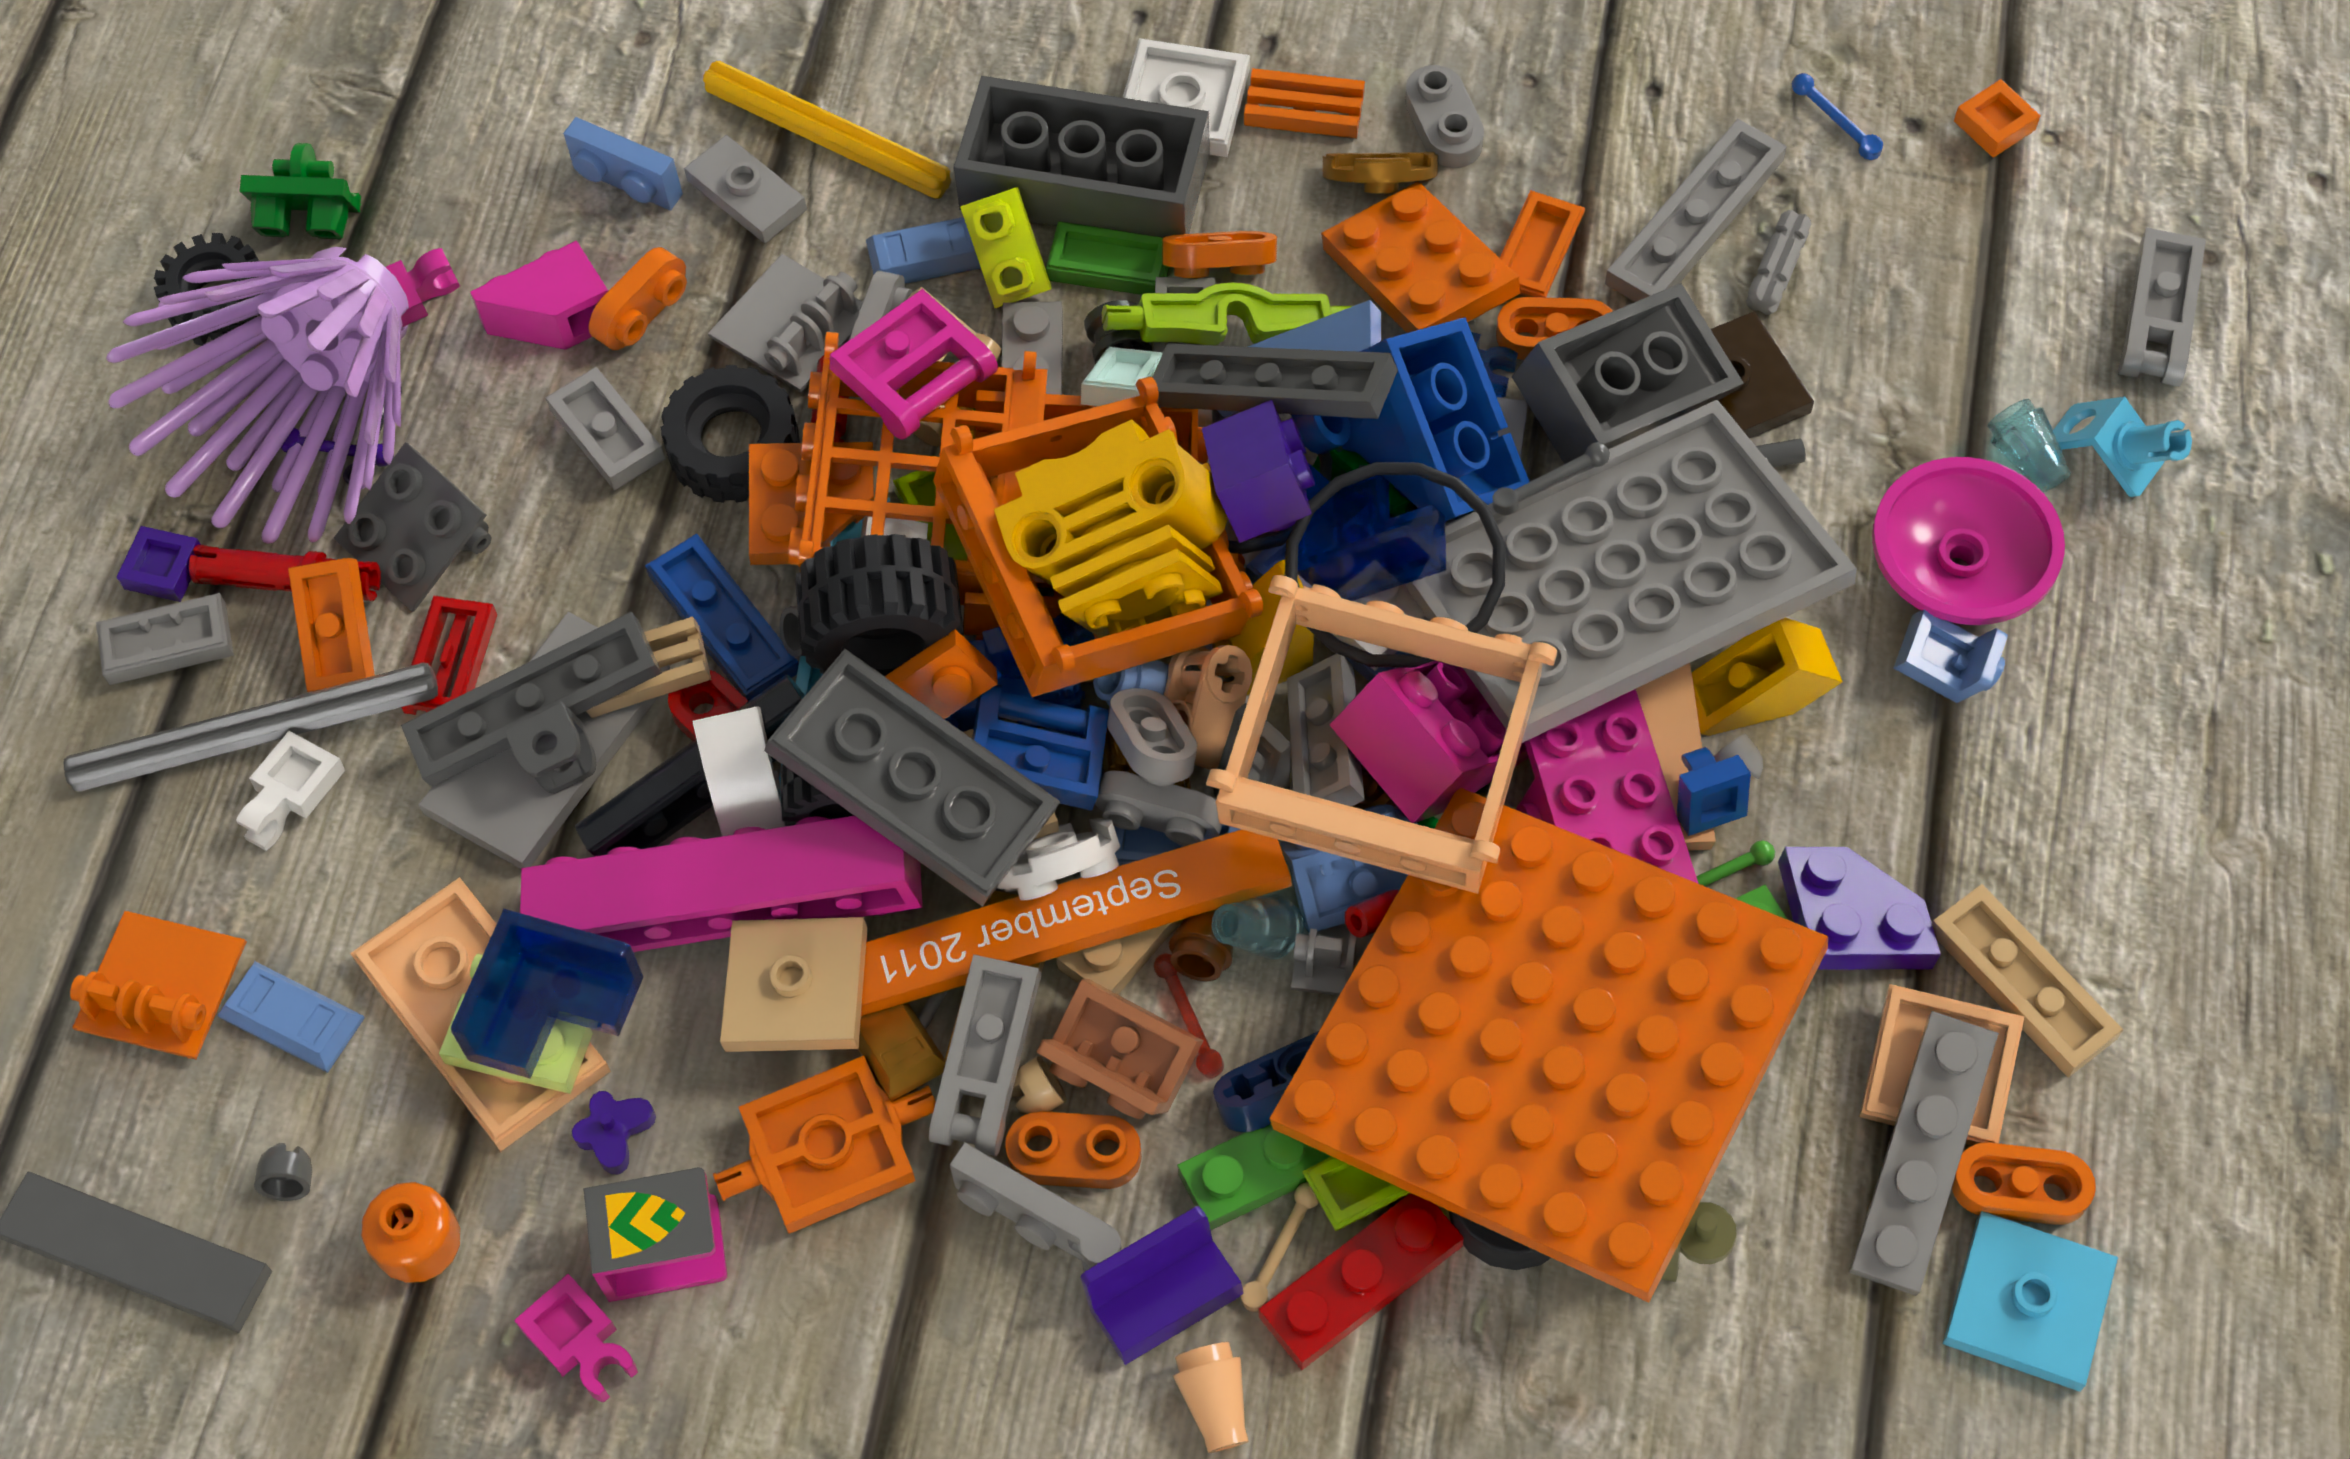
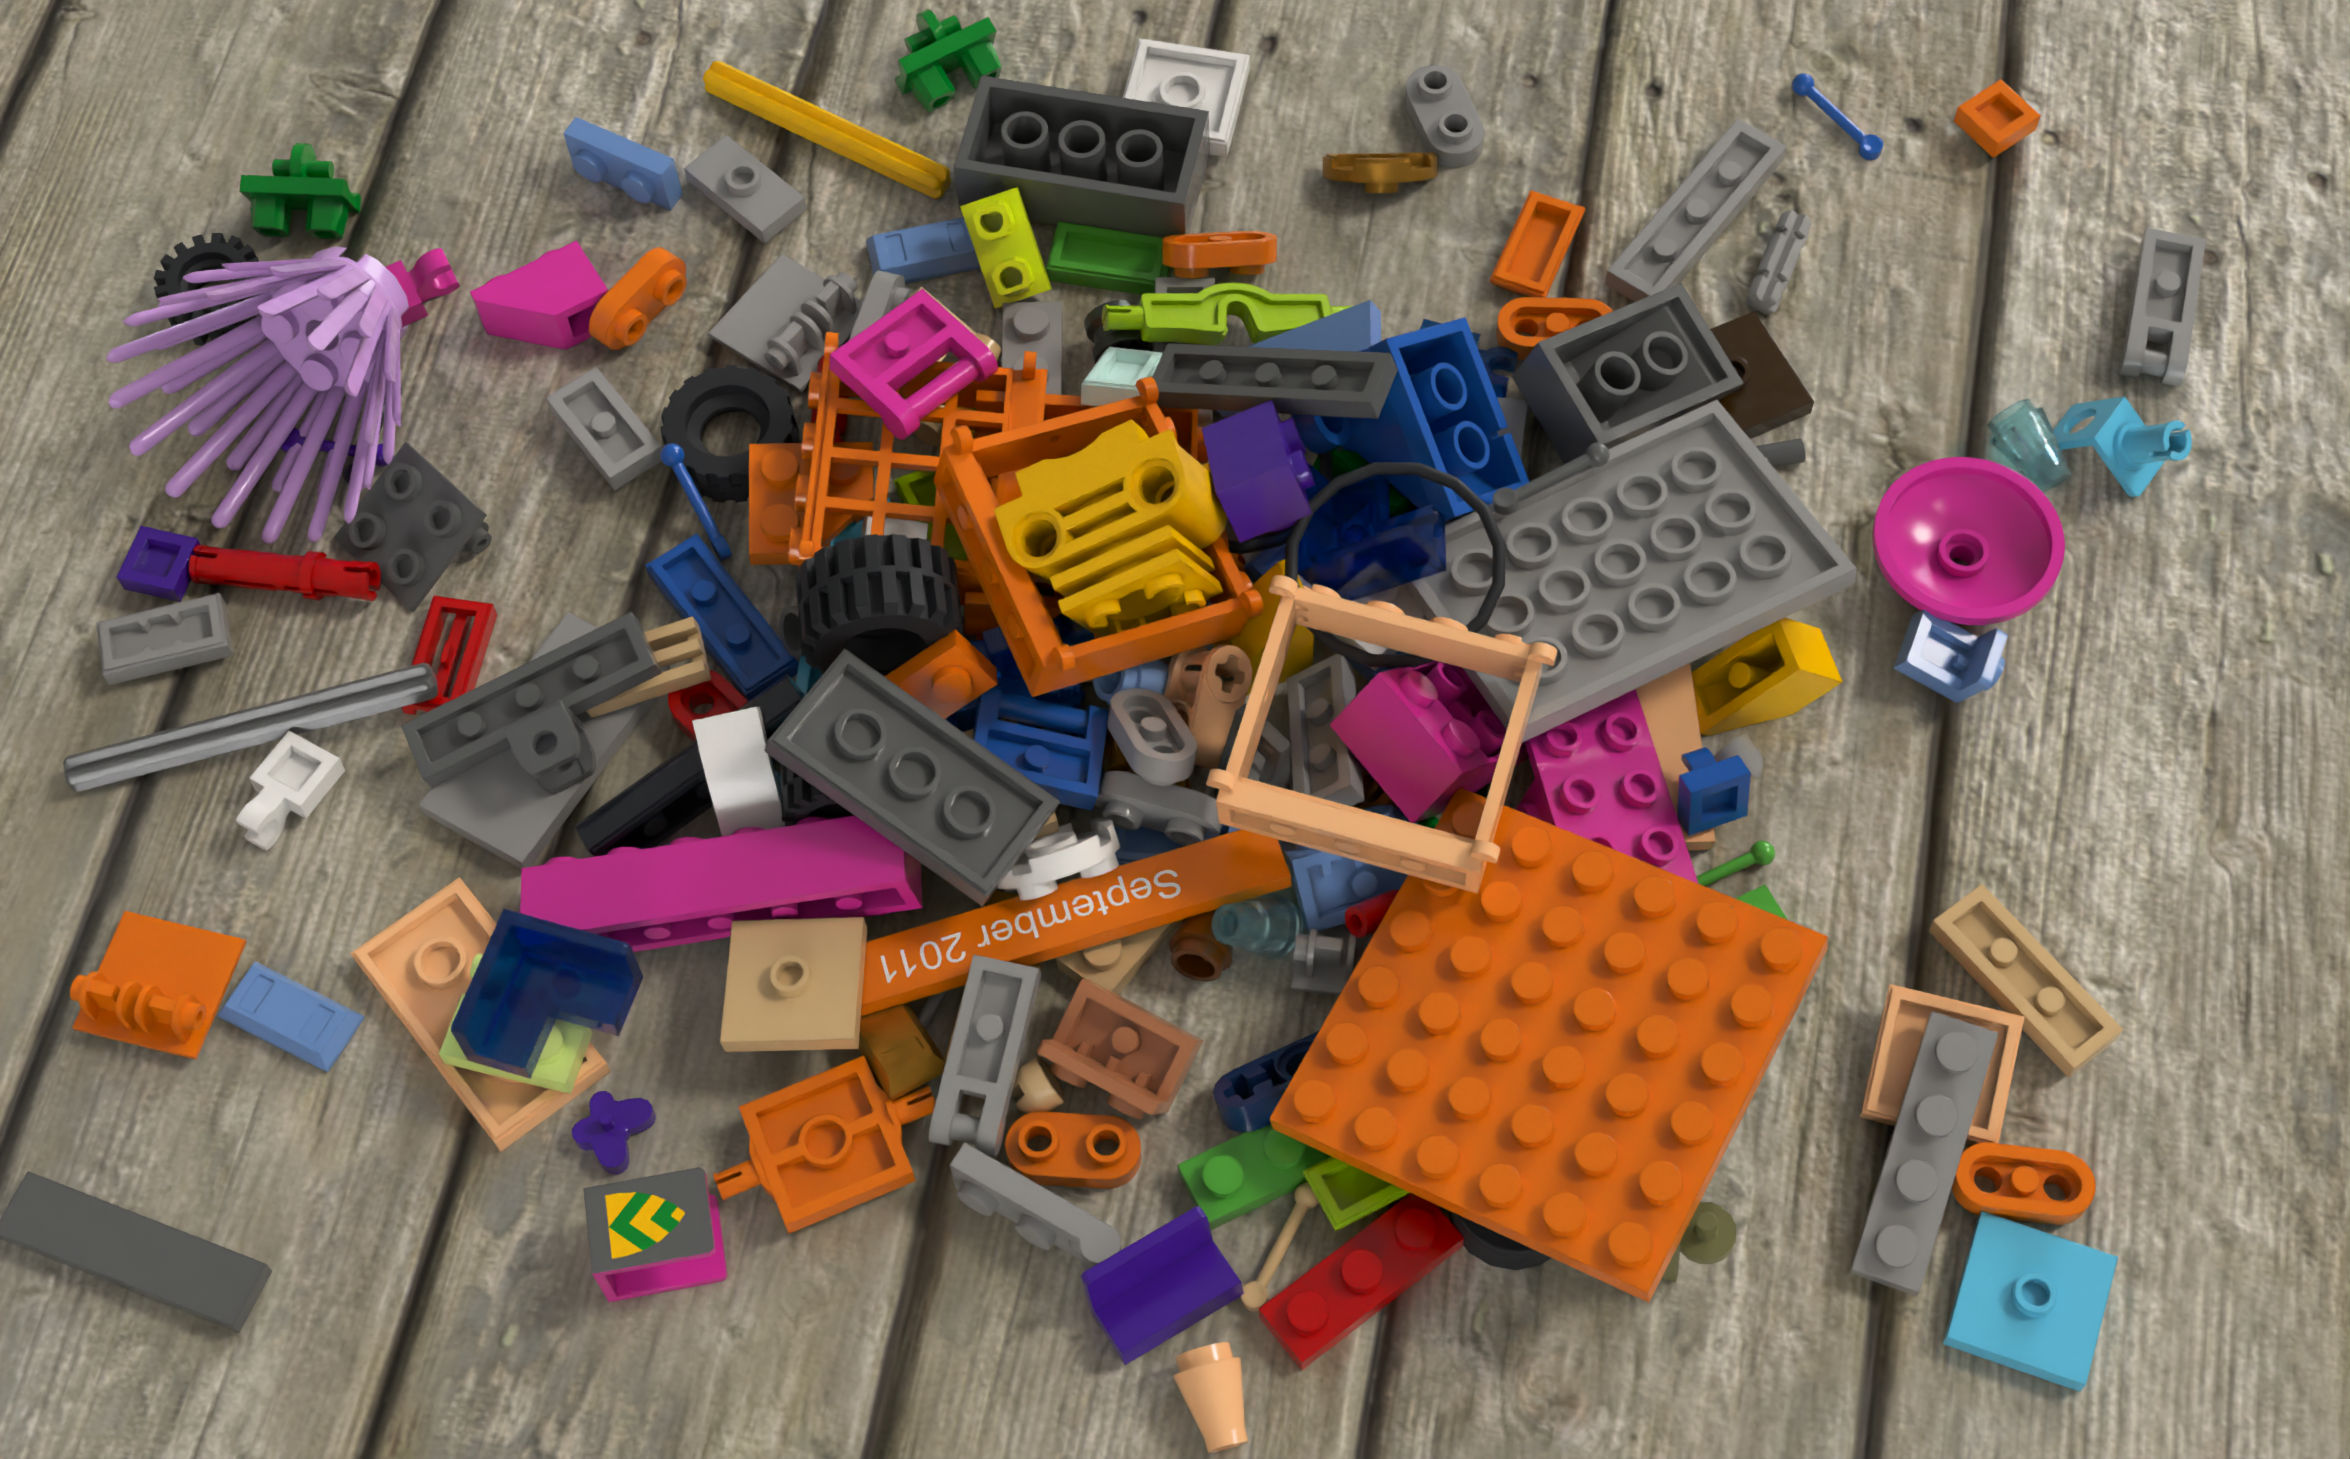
dark grey hinge [254,1143,312,1201] -> none
orange plate [288,558,375,692] -> none
orange head [361,1182,461,1283] -> none
dark pink plate [514,1274,638,1403] -> none
clear red hinge [1153,953,1225,1078] -> none
orange tile [1244,68,1365,139] -> none
orange plate [1321,181,1520,333] -> none
plate [1778,846,1941,970] -> none
none -> blue hinge [660,443,732,561]
none -> green hips [895,9,1002,112]

